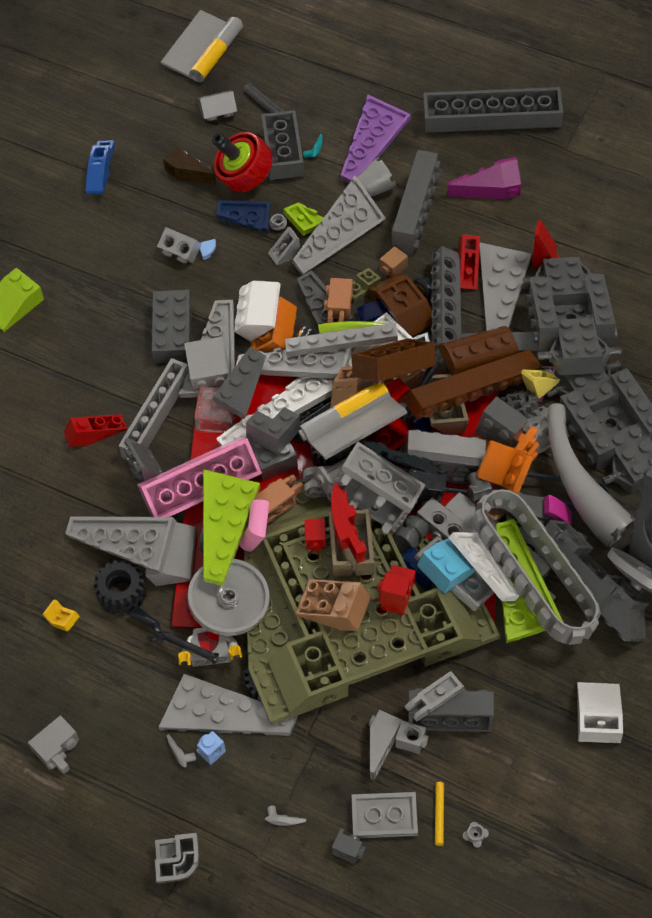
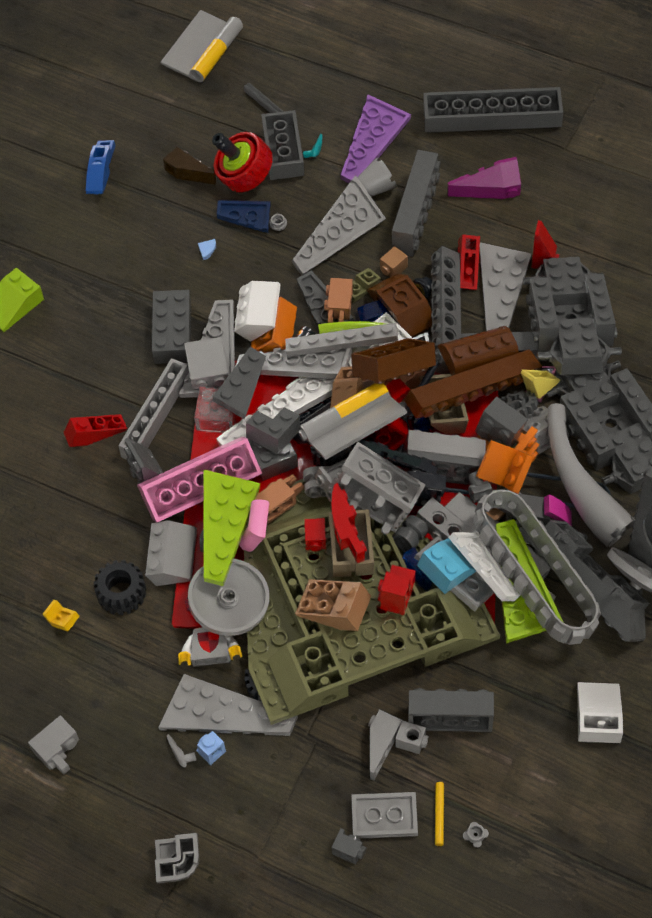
light grey wing [65,517,176,574] -> none
black piece [129,607,219,664] -> none
light grey brick [157,227,202,264] -> none
light grey slope [197,91,237,121] -> none
light grey bar [265,806,306,826] -> none
light grey slope [268,227,300,265] -> none
lime wing [283,203,324,236] -> none
light grey hinge [405,671,464,721] -> none

